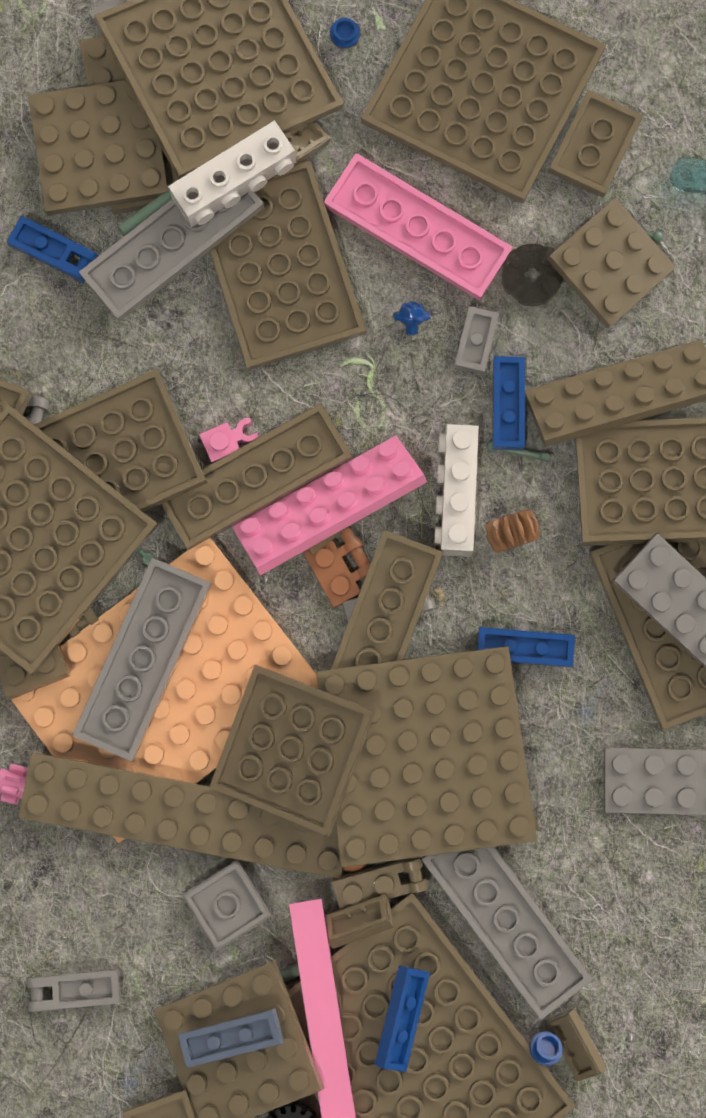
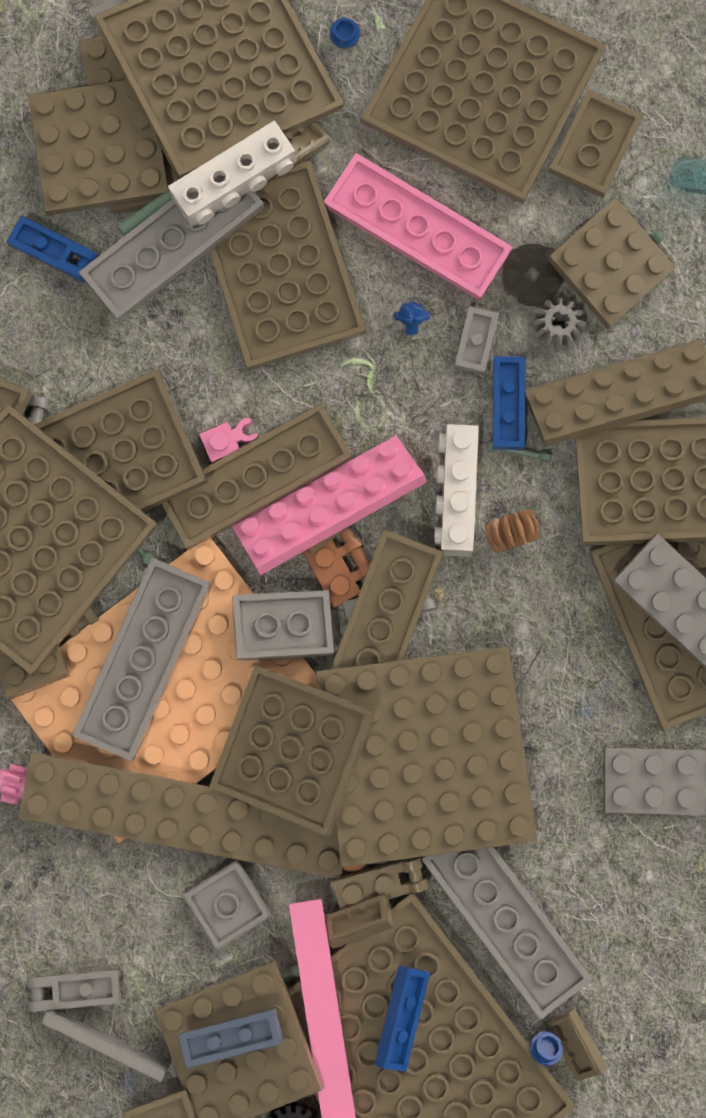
blue plate [477,627,575,668] -> none
none -> light grey tile [41,1010,169,1082]
none -> light grey plate [232,590,334,661]
none -> light grey gear [532,297,586,352]

